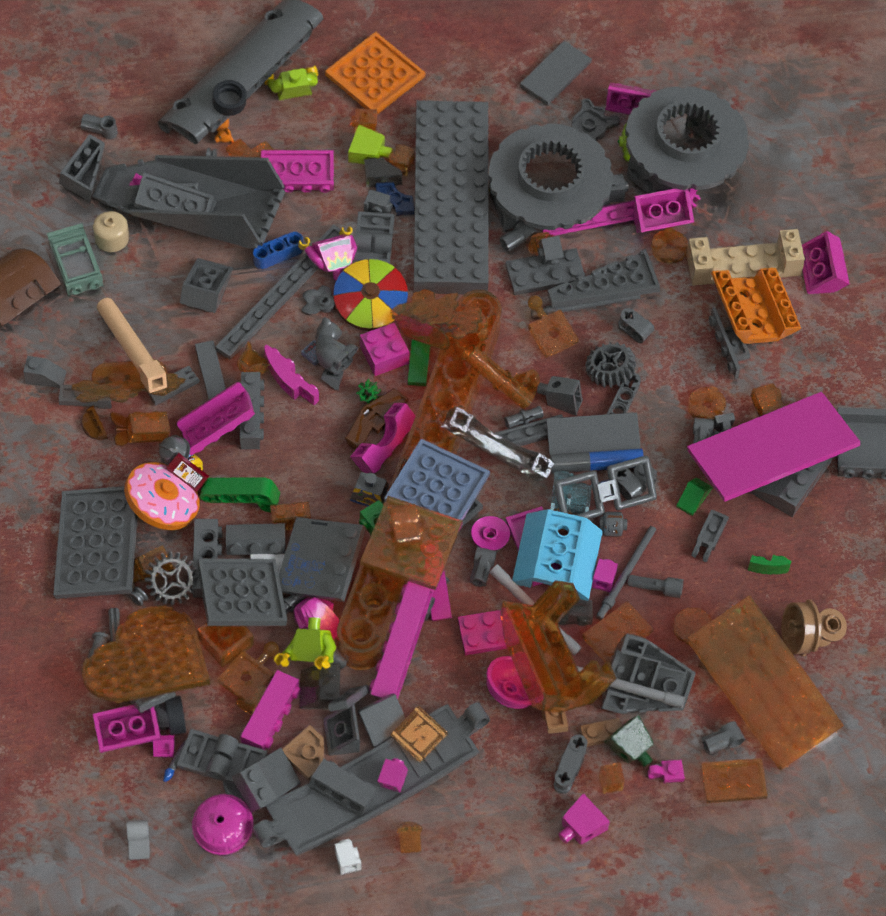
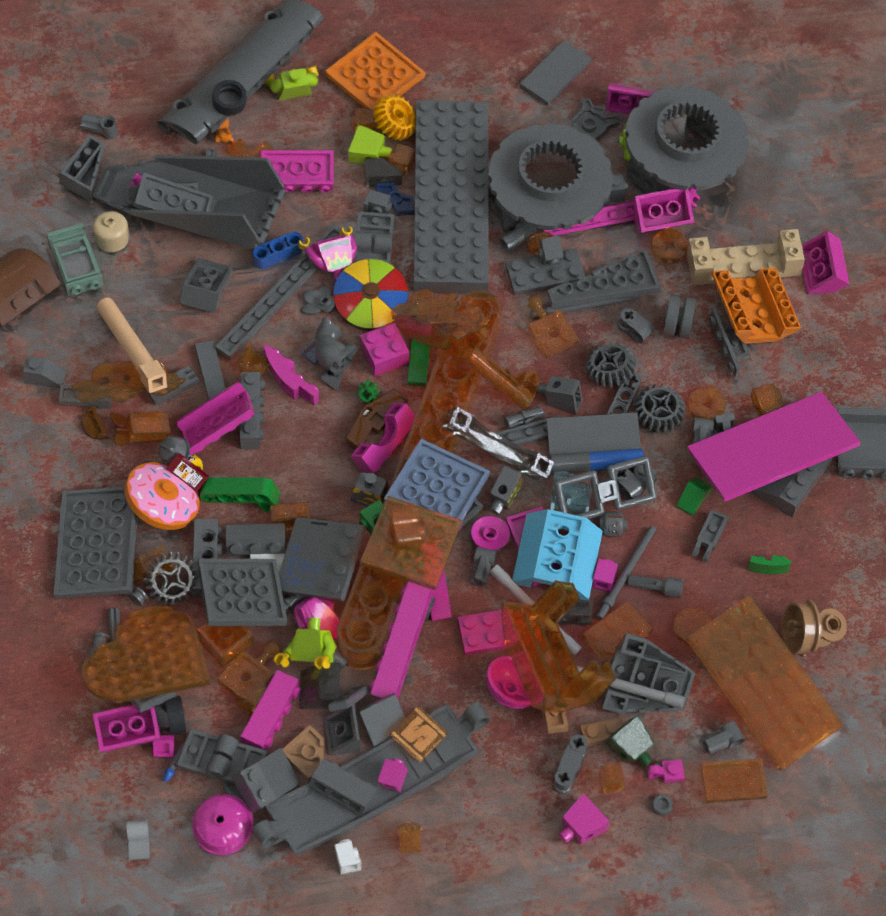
none -> light orange gear [372,93,416,141]
none -> dark grey torso [489,465,523,515]
none -> dark grey gear [634,384,685,433]
none -> dark grey tile [652,794,673,816]
none -> dark grey wheel [664,294,696,339]

